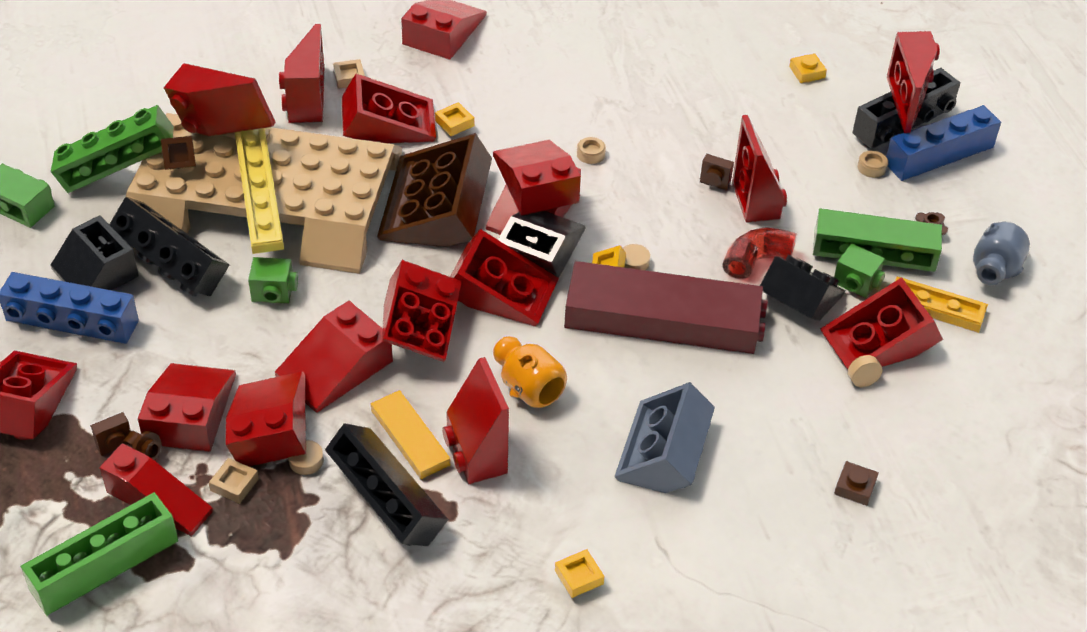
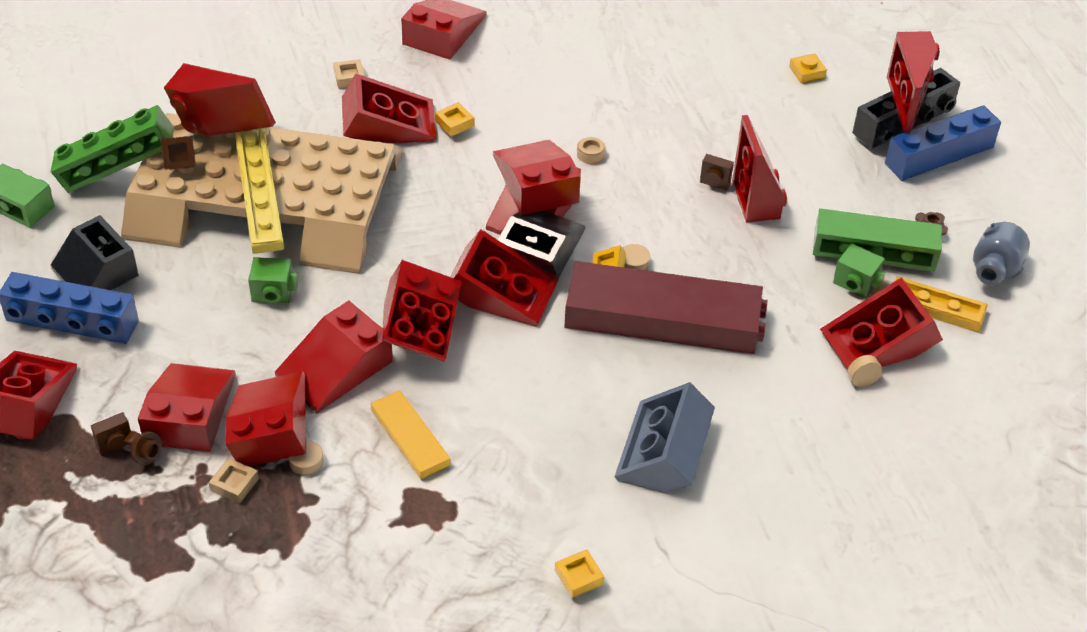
bright green brick [20,492,178,616] -> none
red slope [99,443,213,537] -> none
black brick [109,197,230,297] -> none
red slope [279,24,325,123] -> none
black brick [325,423,449,546] -> none
reddish brown slope [377,133,492,247] -> none
red slope [442,357,509,484] -> none
light orange piece [493,336,568,408] -> none
clear red cylinder [722,227,797,279] -> none
black slope [760,254,846,321] -> none
reddish brown plate [834,461,879,506] -> none
tan tile [857,151,888,178] -> none

